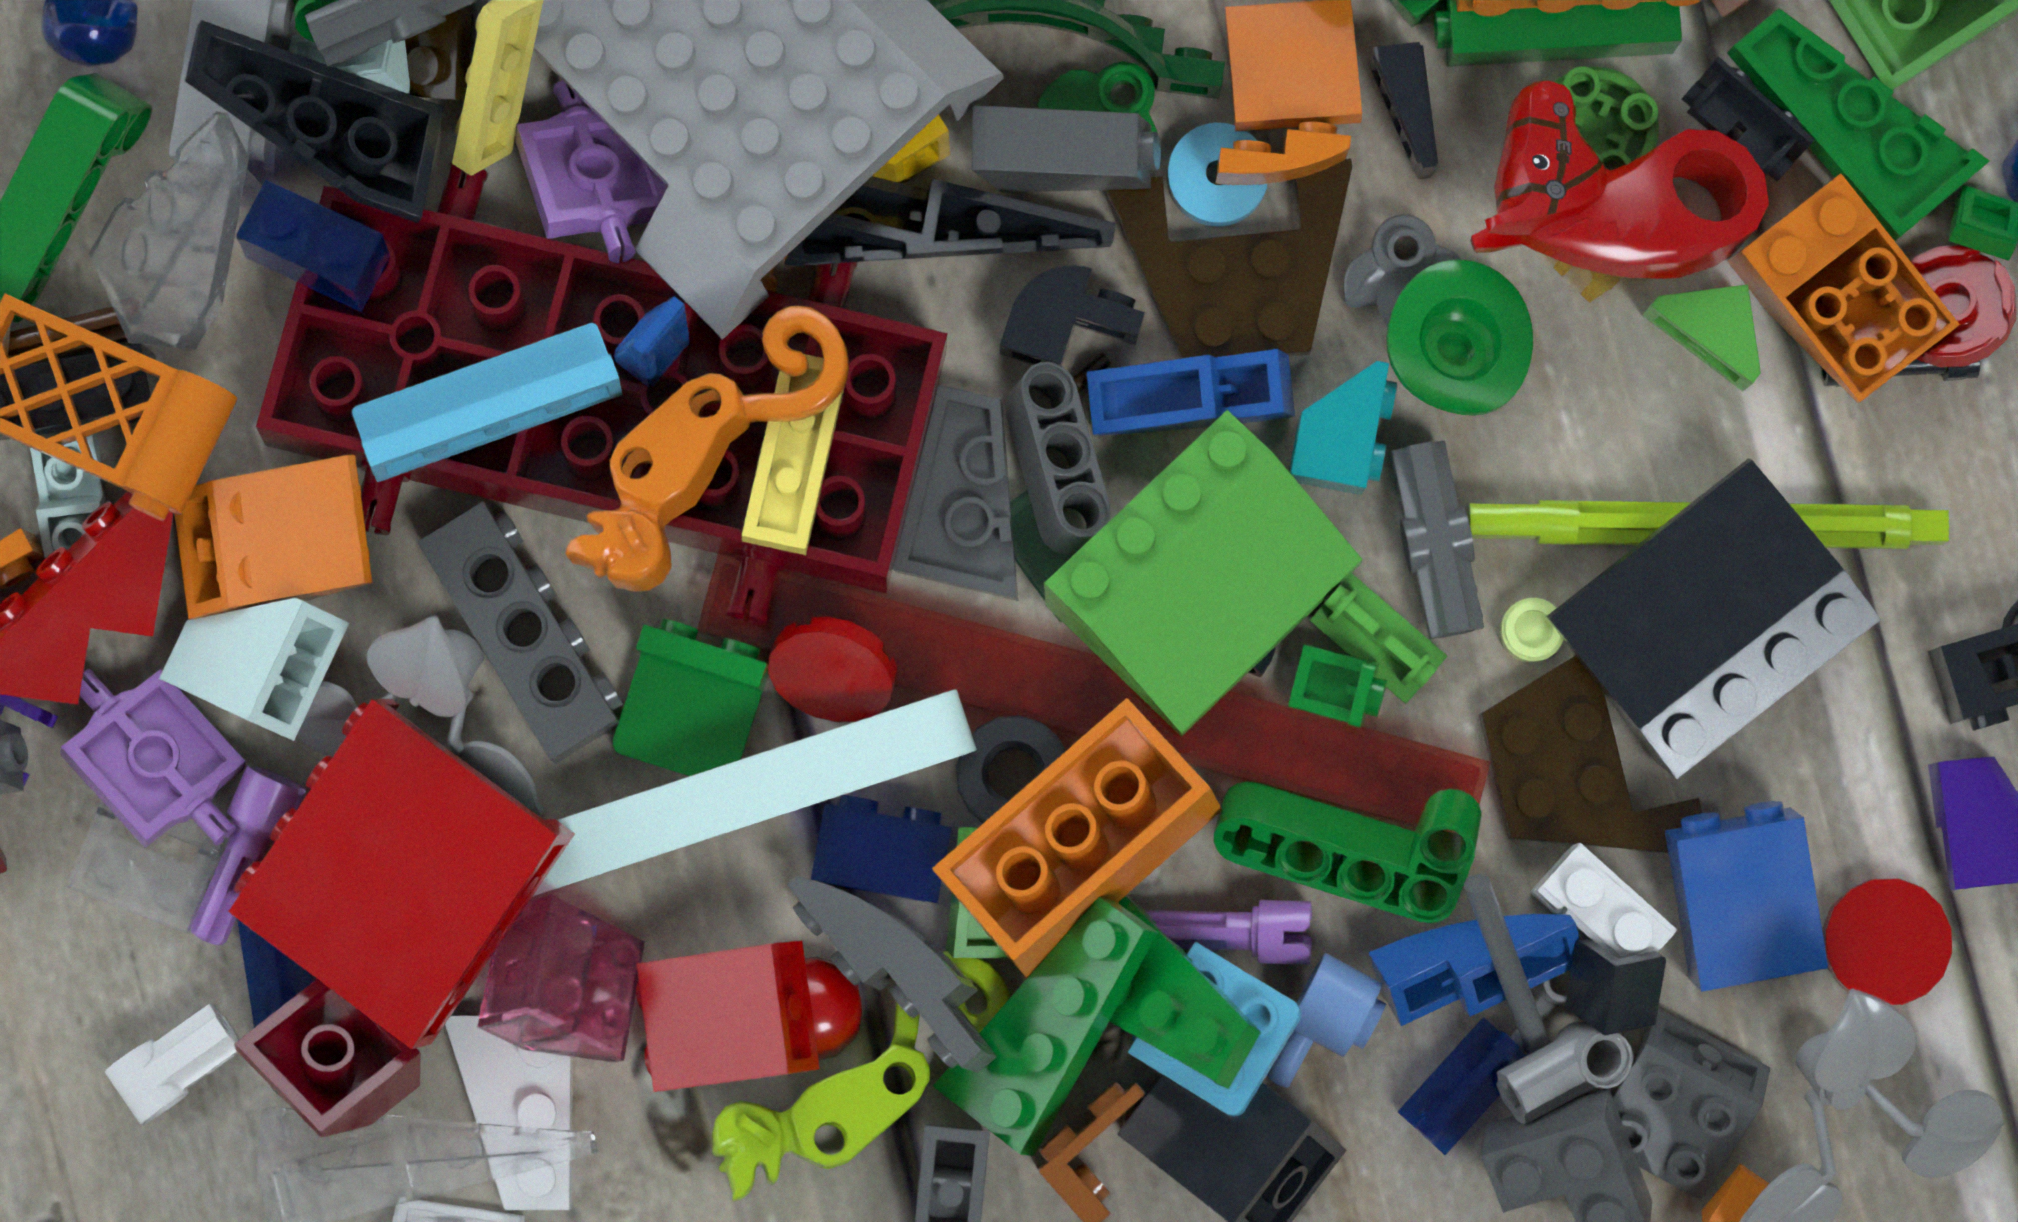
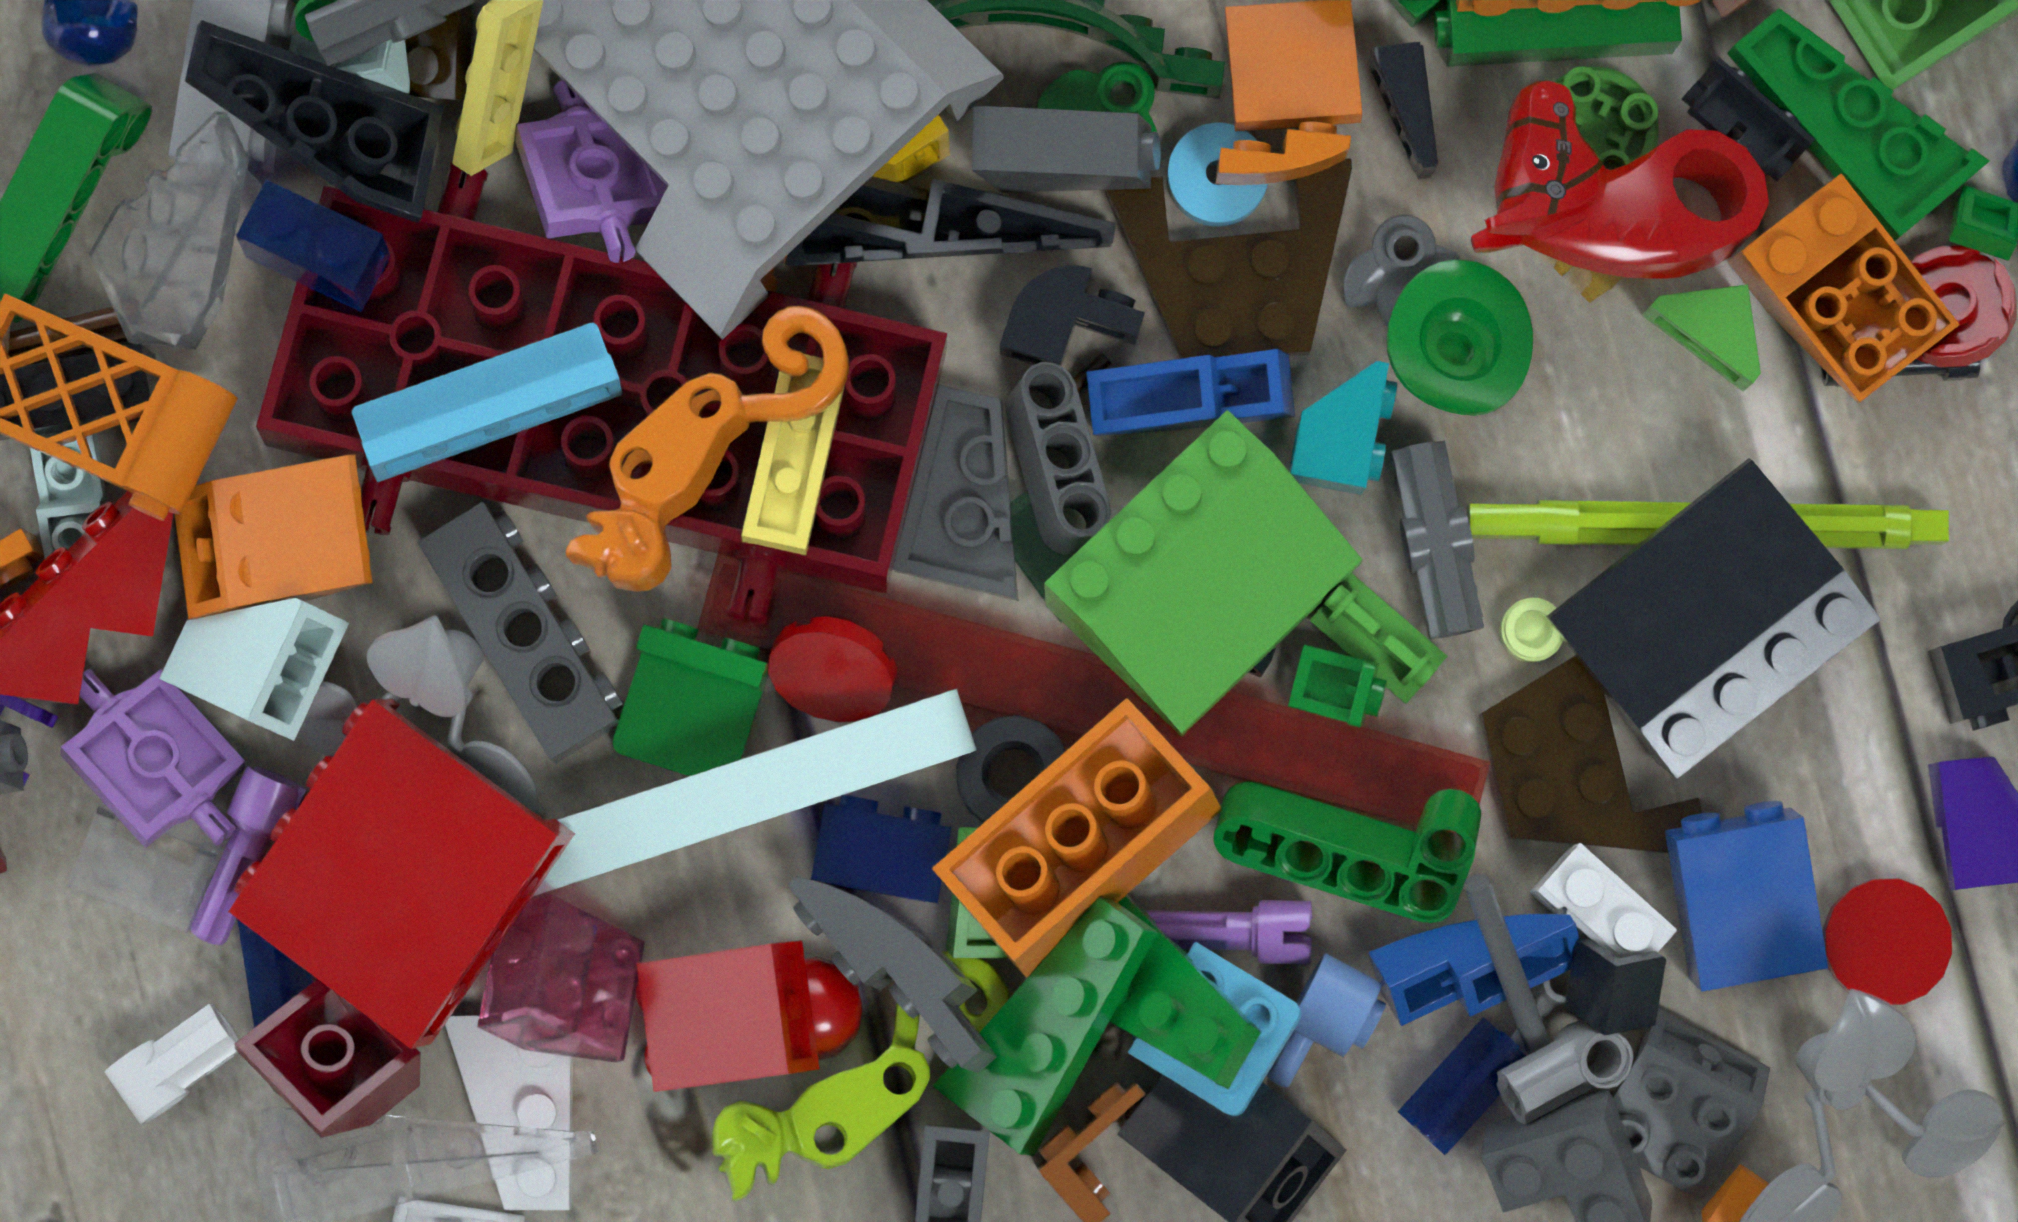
blue slope [613,297,690,388] -> none

